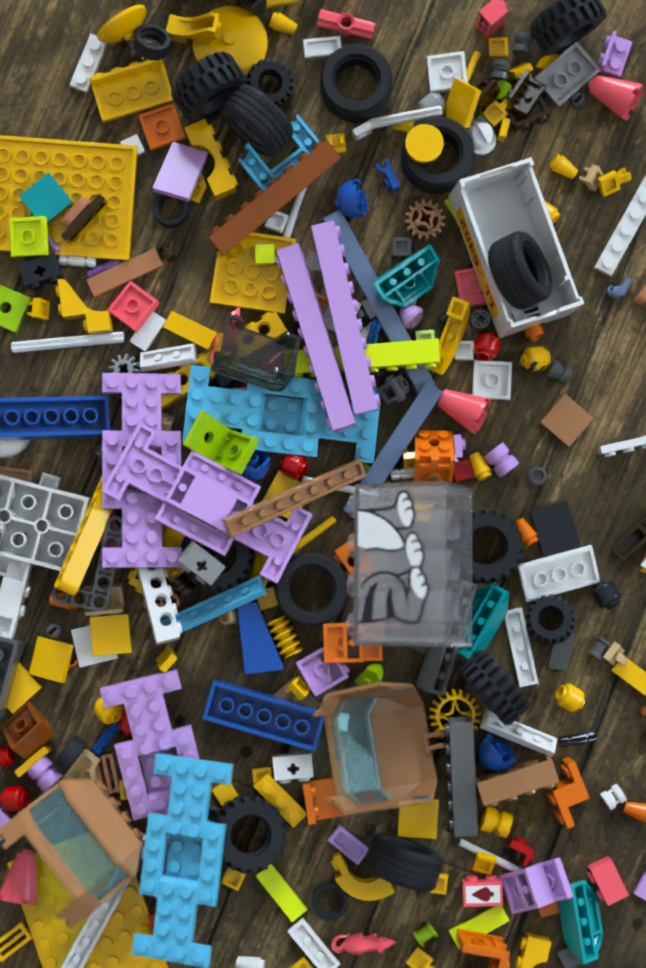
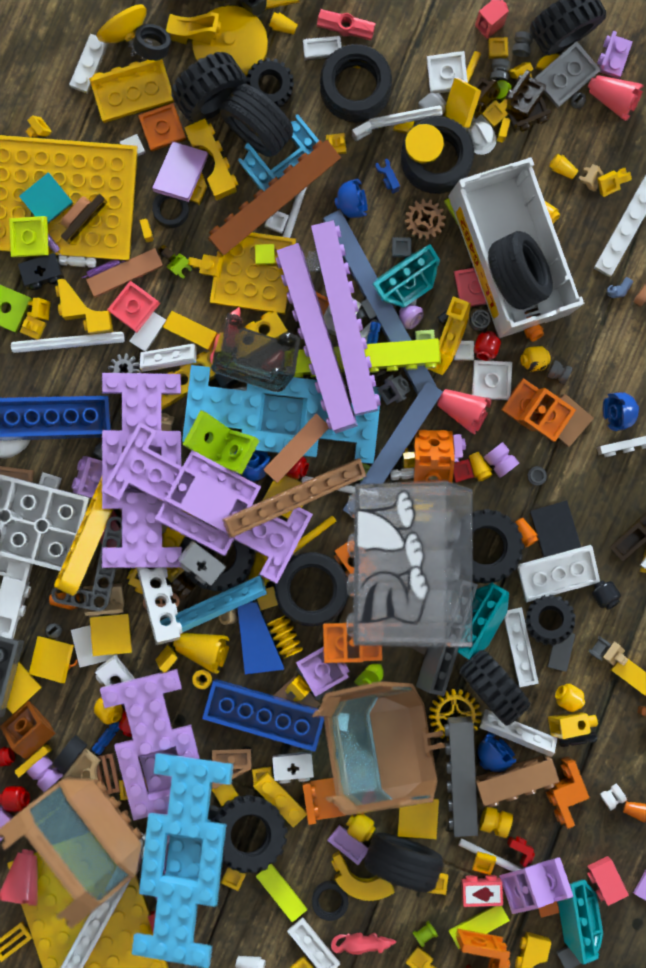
none -> yellow tile [20,315,46,340]
none -> yellow tile [26,115,52,138]
none -> lavender bracket [72,456,102,498]
none -> white brick [95,654,135,686]
none -> yellow tile [140,219,154,243]
none -> lime tile [166,254,192,278]
none -> yellow cone [173,633,229,674]
none -> yellow plate [187,254,223,277]
none -> yellow cone [192,670,212,689]
none -> medium nougat wing [212,749,252,789]
none -> nougat tile [263,414,329,483]
none -> yellow head [346,813,376,842]
none -> orange bracket [501,378,576,442]
none -> yellow torso [548,712,598,739]
none -> blue cylinder [602,392,639,431]

